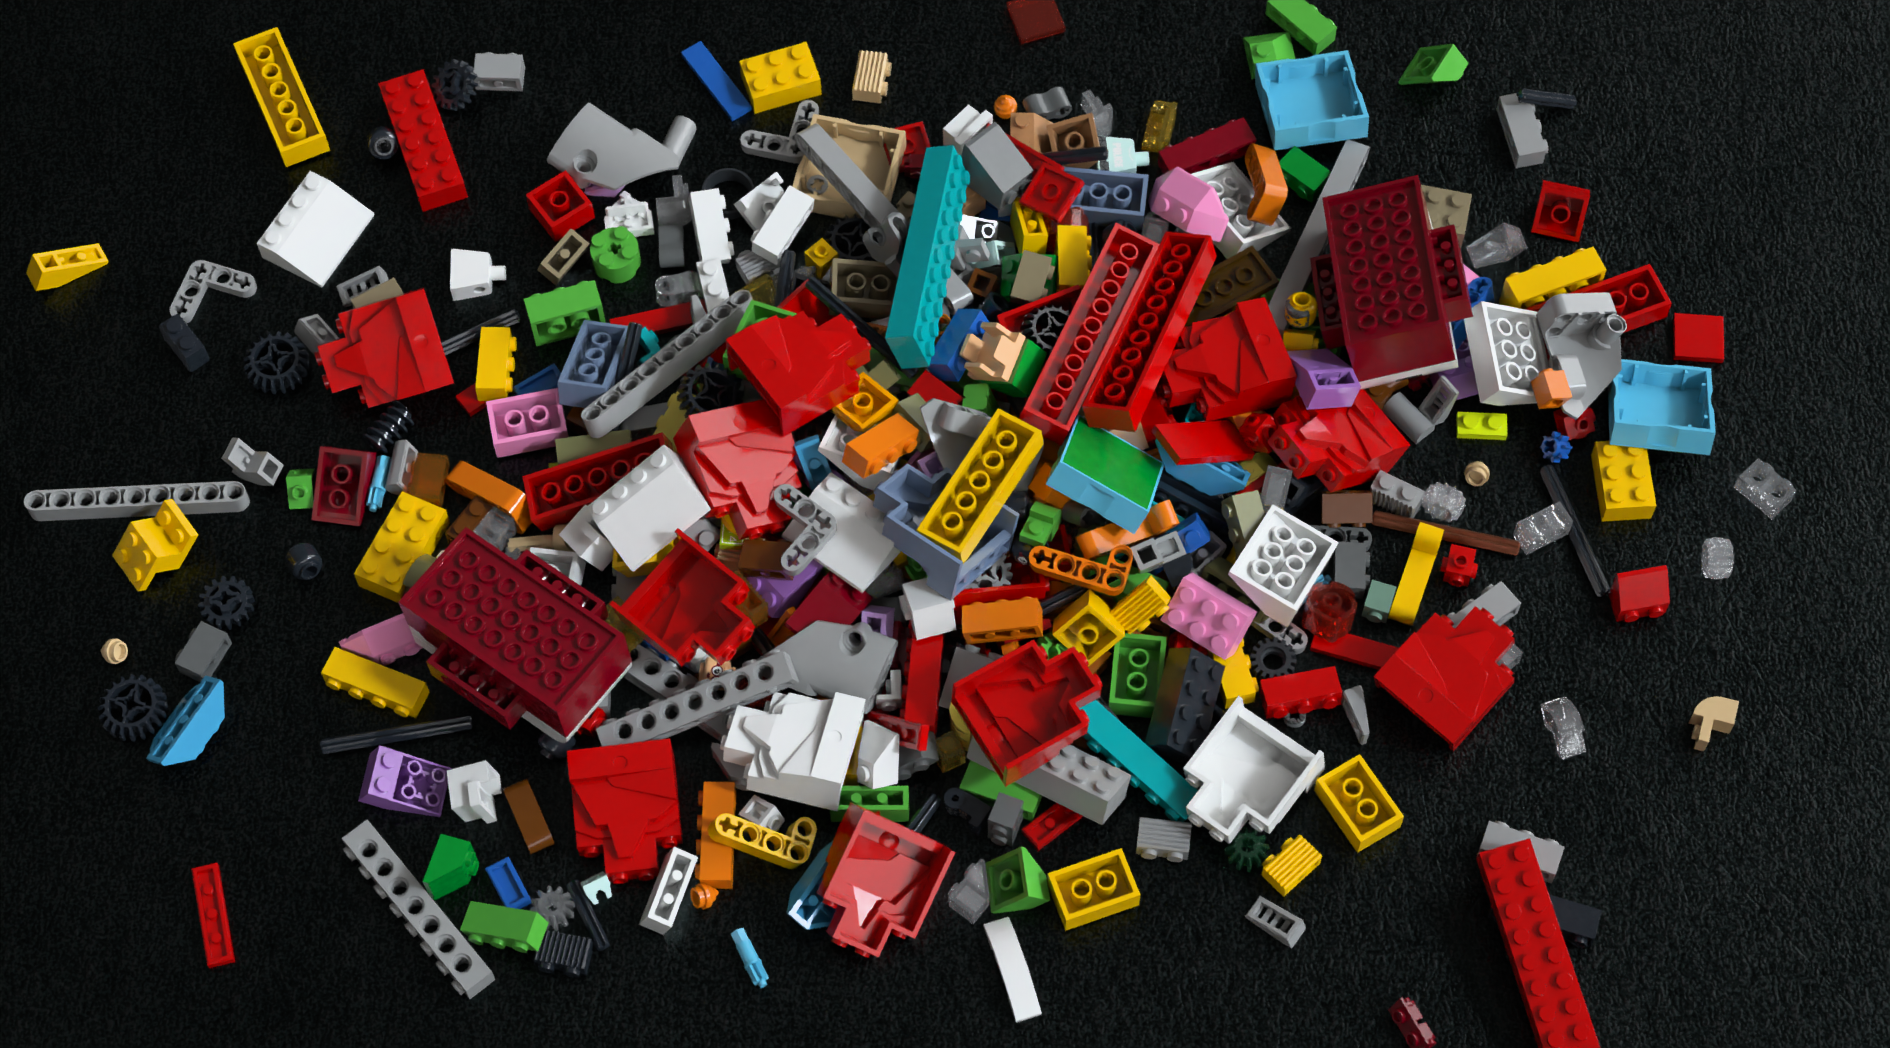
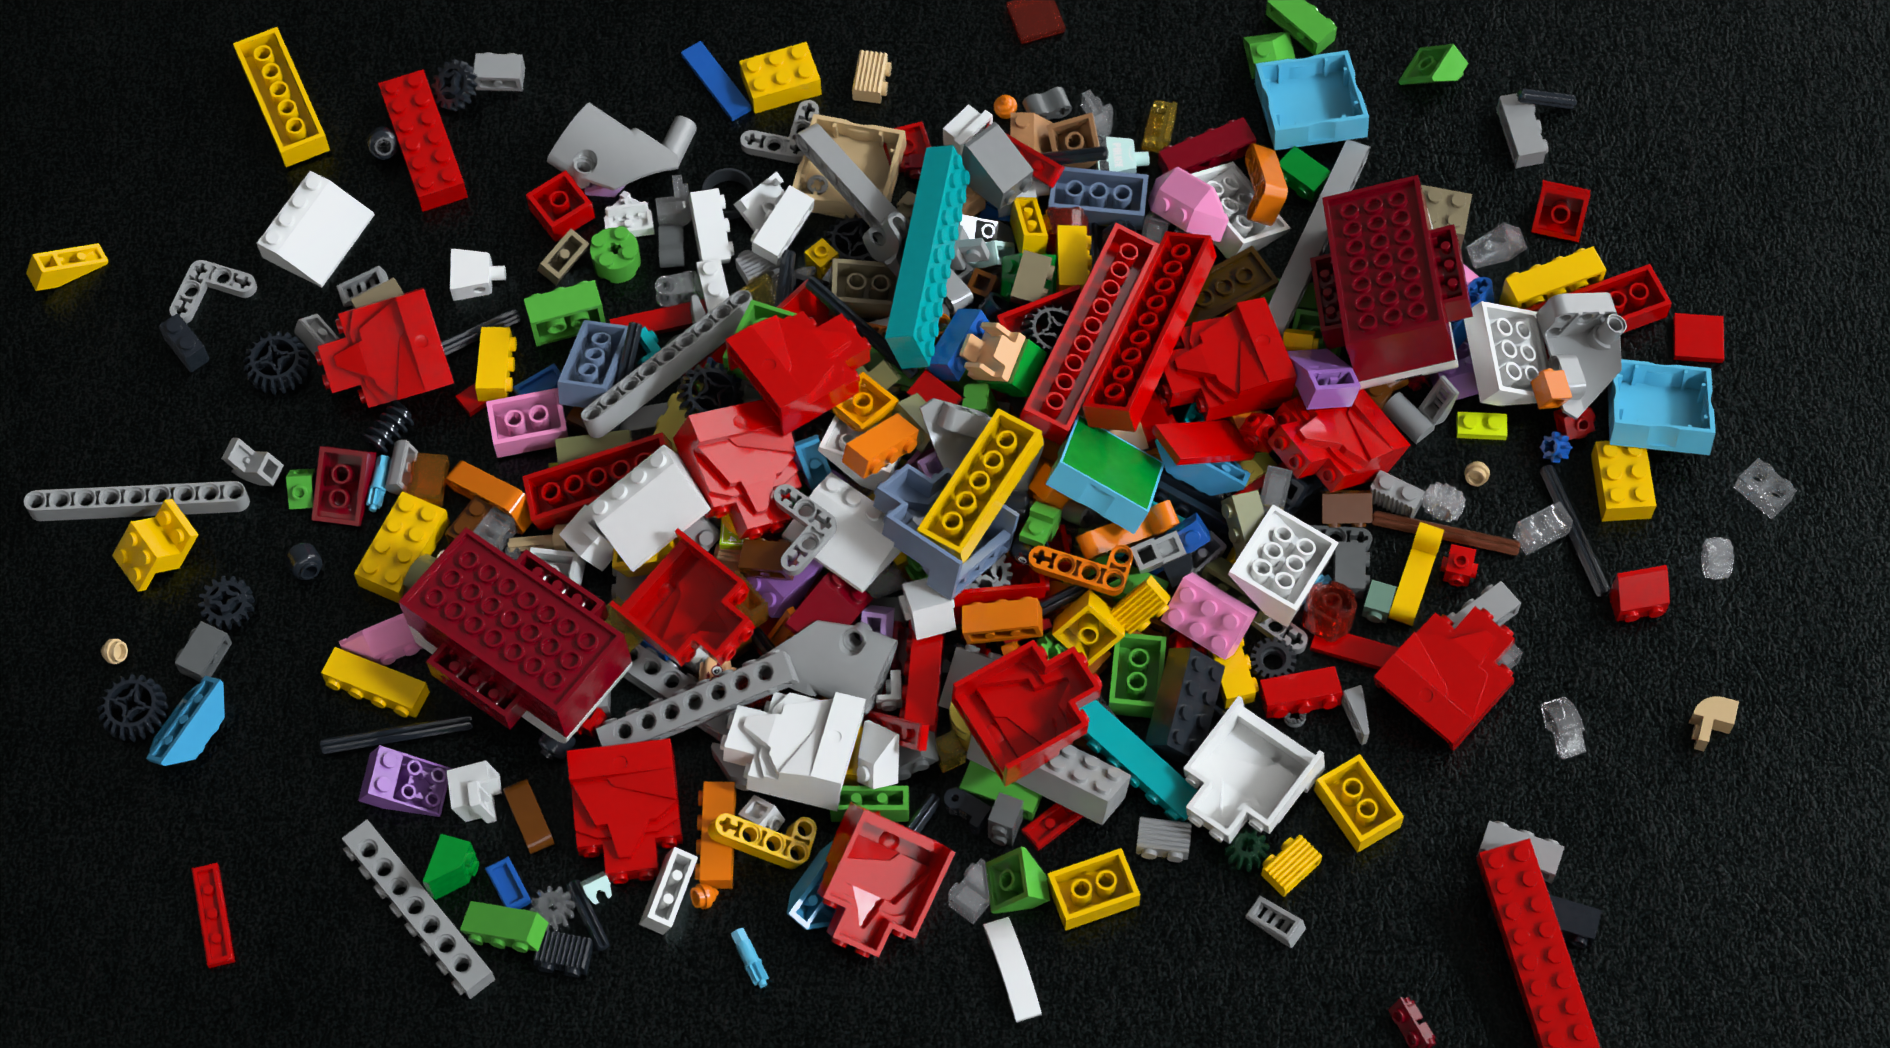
red tile [1019,162,1085,223] -> none
yellow head [1284,292,1317,328] -> none

